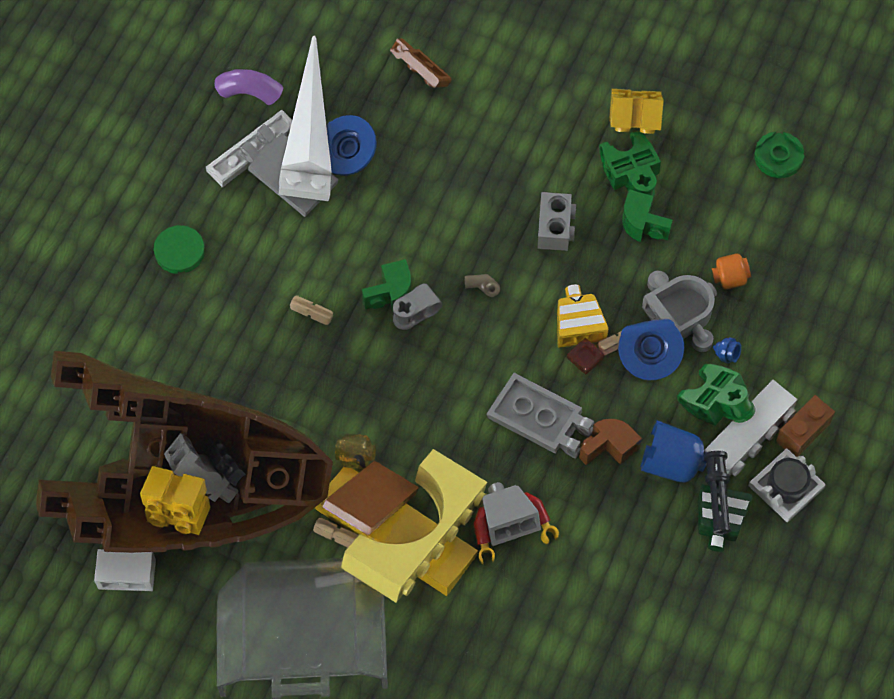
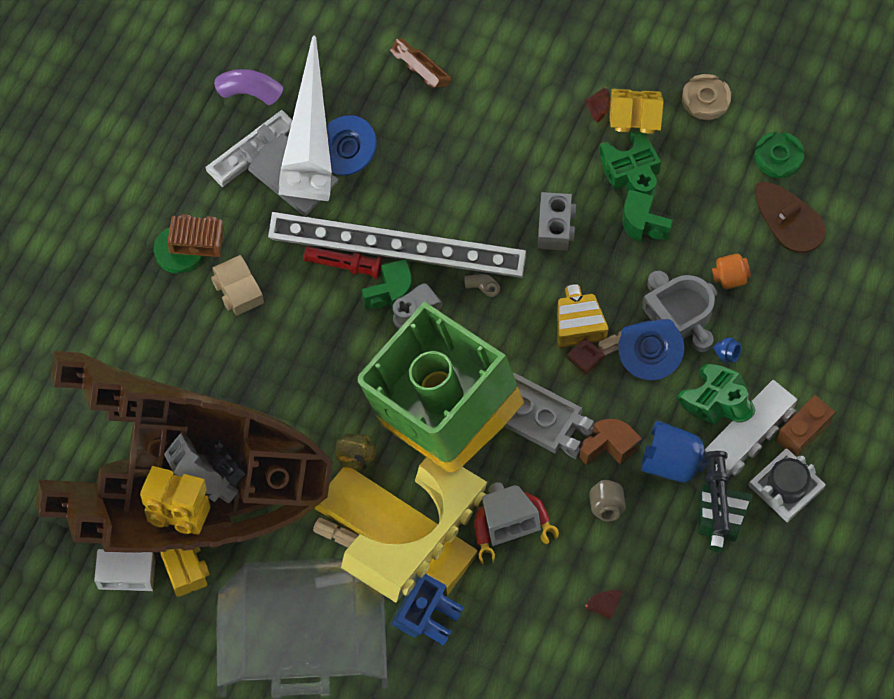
tan piece [290,296,333,325] -> none
dark orange tile [323,460,419,536] -> none
none -> yellow brick [160,547,210,597]
none -> dark orange brick [167,214,224,257]
none -> tan brick [211,255,264,316]
none -> white brick [268,212,526,278]
none -> red pin [304,246,383,280]
none -> bright green piece [358,302,524,473]
none -> blue brick [391,574,464,646]
none -> clear red tile [585,87,610,123]
none -> clear red tile [586,590,622,619]
none -> dark tan head [589,480,626,521]
none -> tan tile [682,74,731,120]
none -> reddish brown shield [755,181,826,253]

